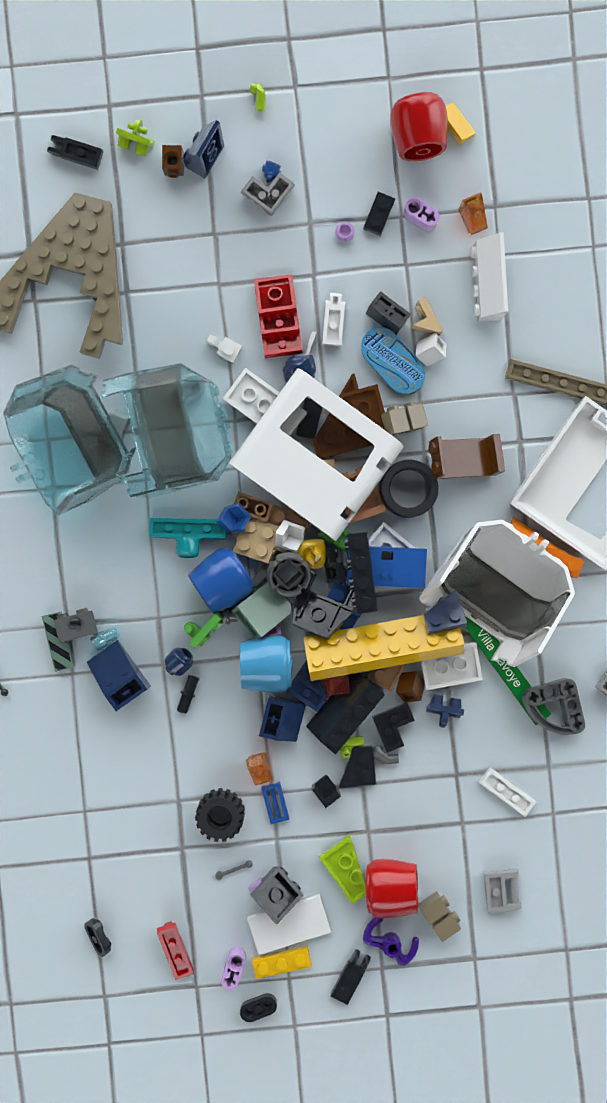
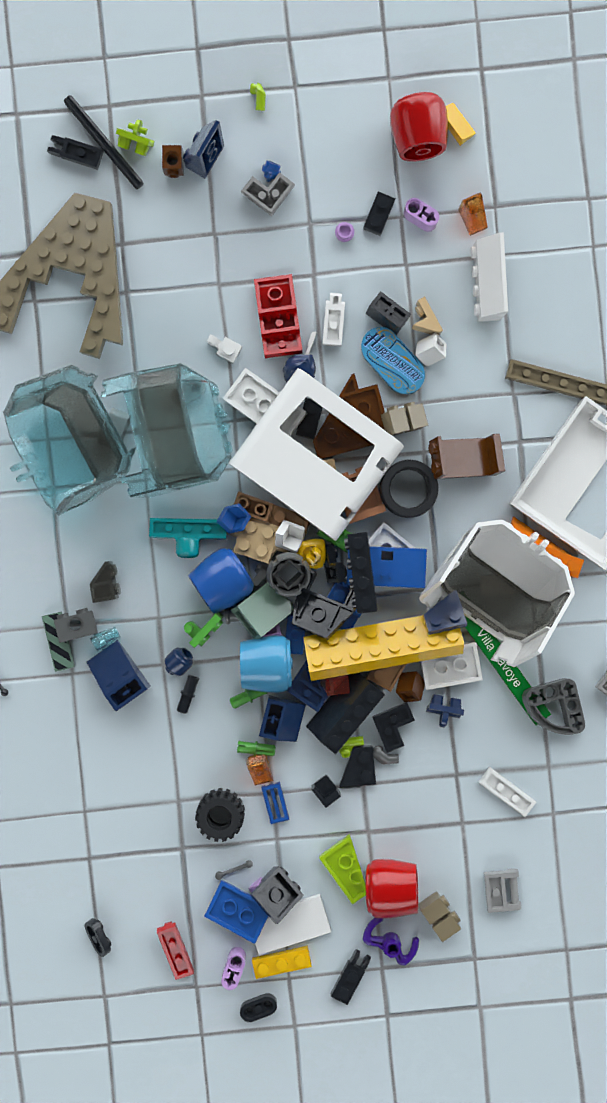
none -> black axle [64,95,144,189]
none -> clear smoke slope [89,561,121,603]
none -> blue plate [204,880,268,944]
none -> bright green axle [230,689,268,708]
none -> bright green axle [237,741,276,756]
none -> blue plate [285,615,305,655]

